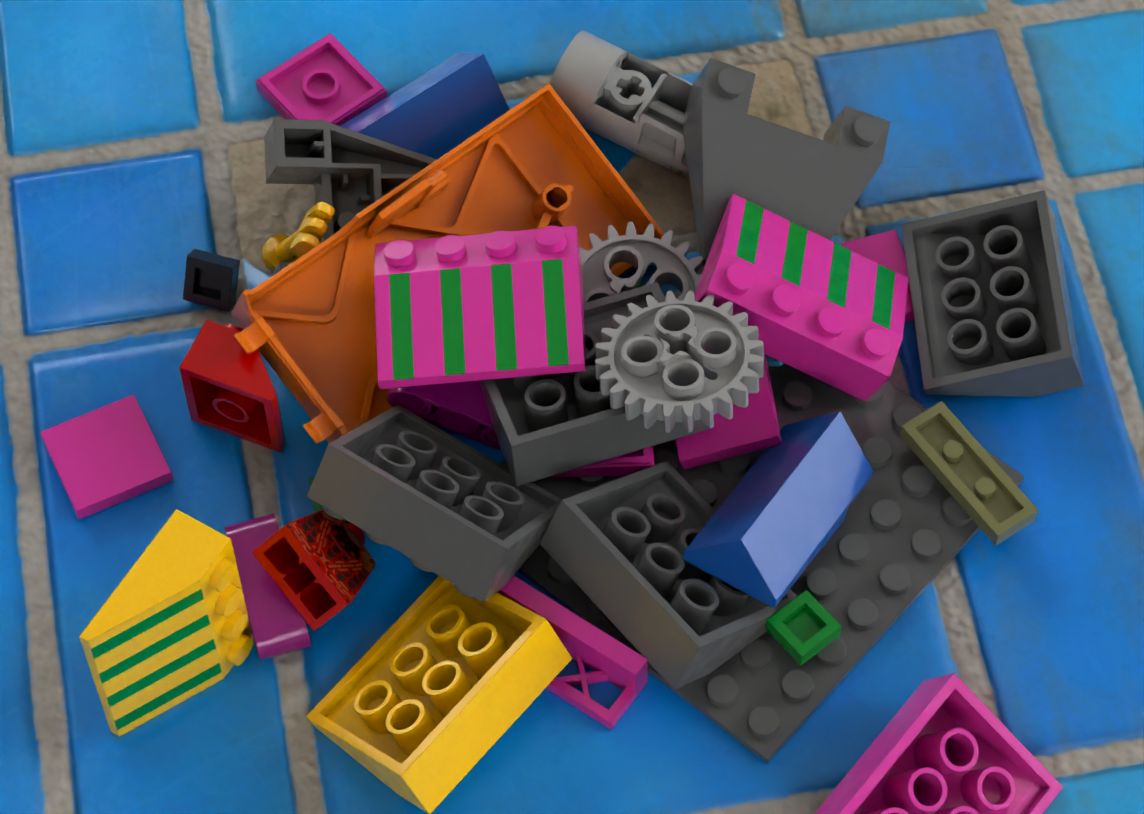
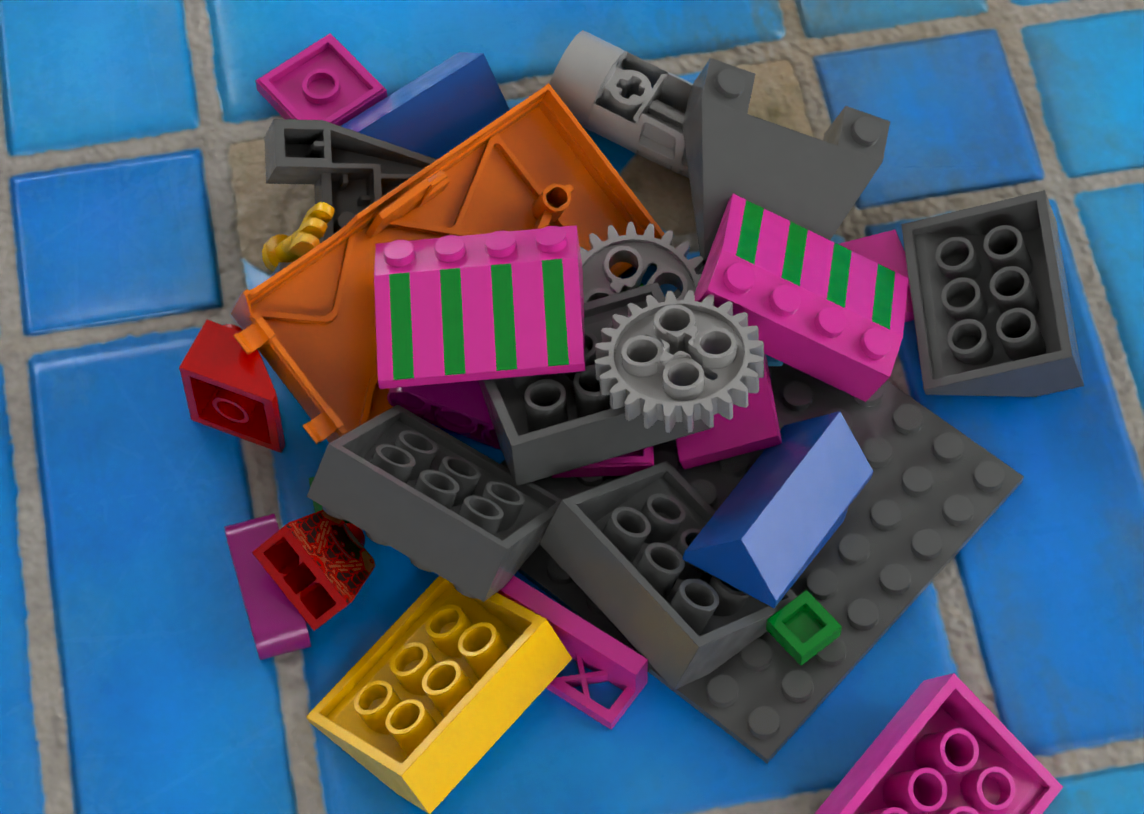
dark pink tile [40,394,173,520] -> none
yellow slope [79,509,253,737] -> none
black tile [183,249,240,312] -> none
olive plate [900,401,1039,546] -> none

